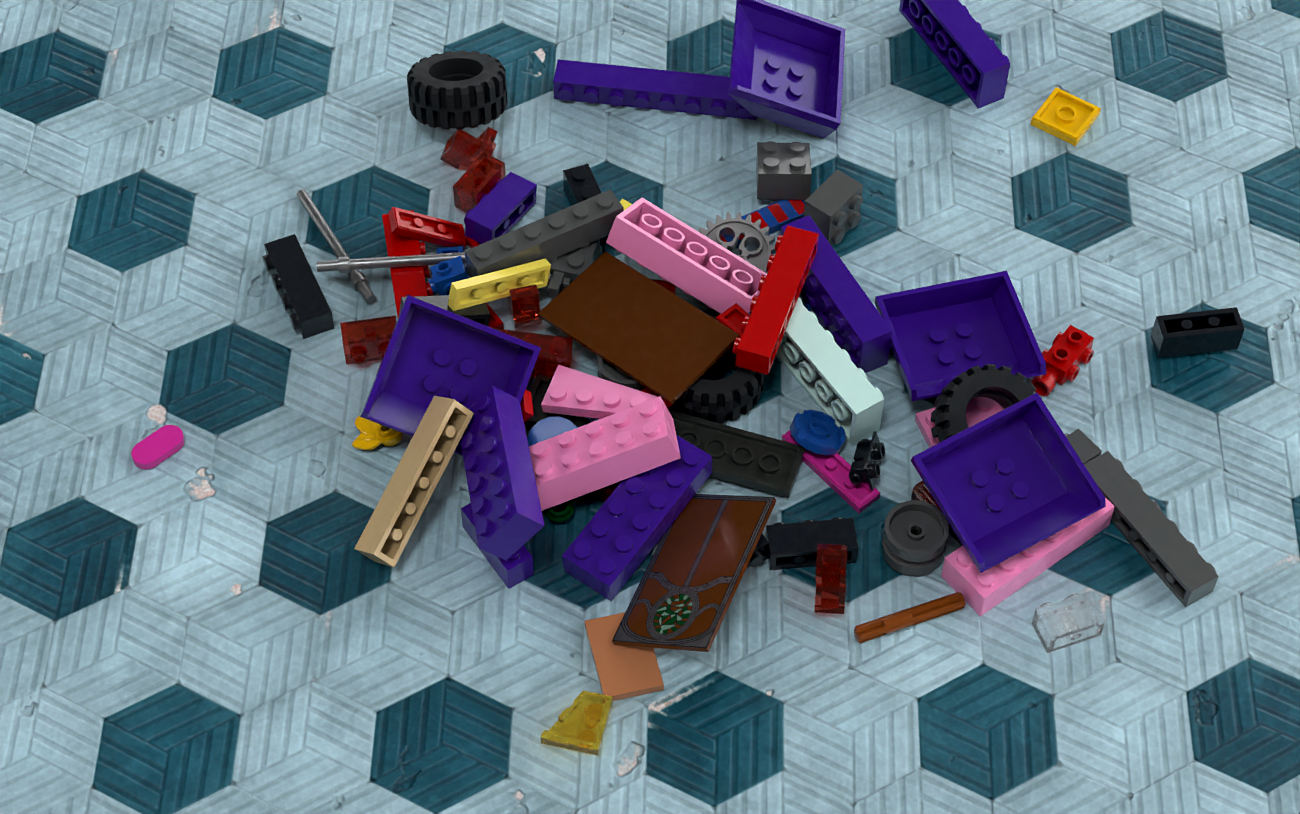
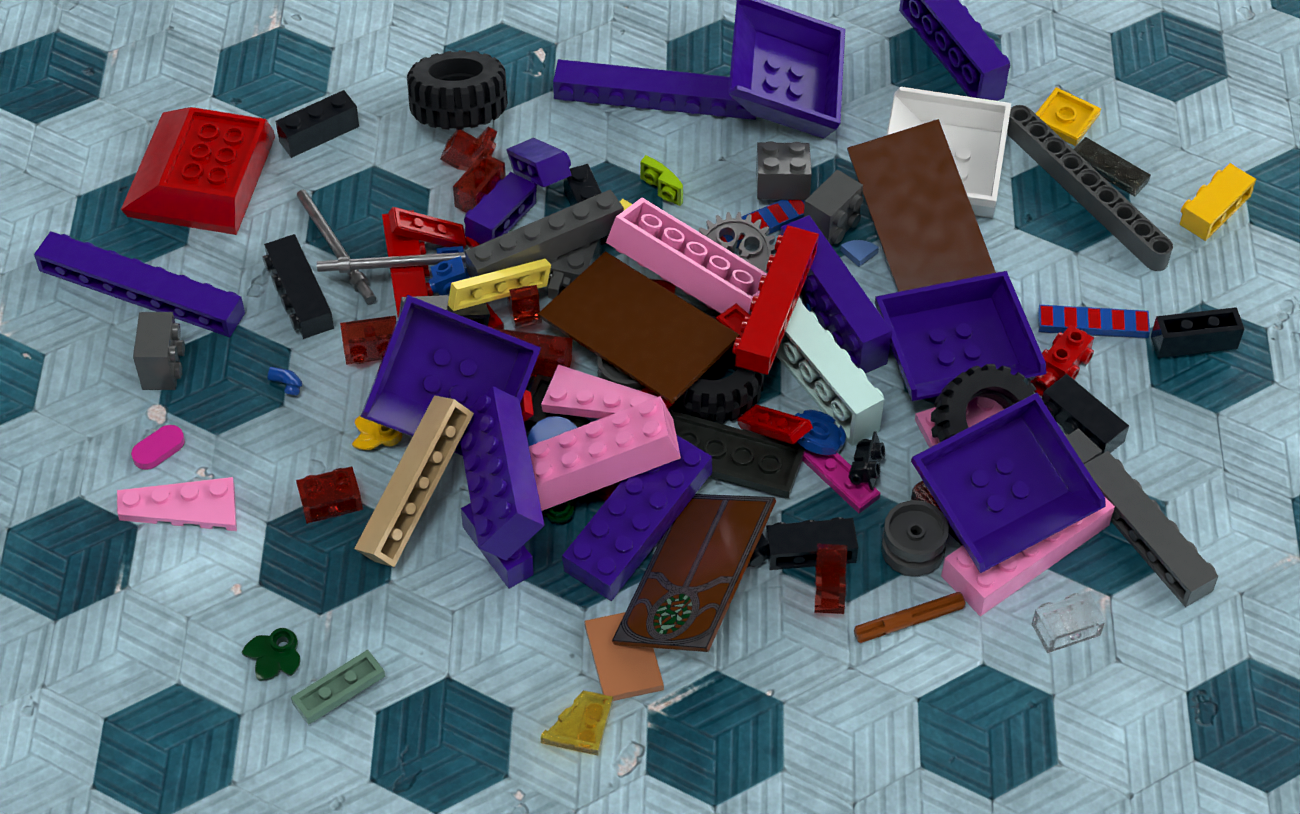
none -> dark purple brick [34,231,245,337]
none -> bright pink wing [117,477,237,531]
none -> red piece [121,107,275,235]
none -> dark grey brick [133,312,185,390]
none -> dark green plate [242,628,300,681]
none -> blue arm [268,367,302,396]
none -> black brick [275,90,360,158]
none -> sand green plate [291,650,385,725]
none -> clear red brick [296,466,363,524]
none -> dark purple brick [506,137,572,188]
none -> lime slope [640,155,683,206]
none -> red tile [737,404,813,444]
none -> medium blue tile [840,240,879,267]
none -> reddish brown piece [847,119,996,292]
none -> white piece [886,87,1011,218]
none -> dark grey beam [1007,105,1173,271]
none -> tile [1038,305,1150,338]
none -> black brick [1042,374,1129,454]
none -> clear smoke plate [1074,137,1151,197]
none -> yellow brick [1179,163,1256,241]

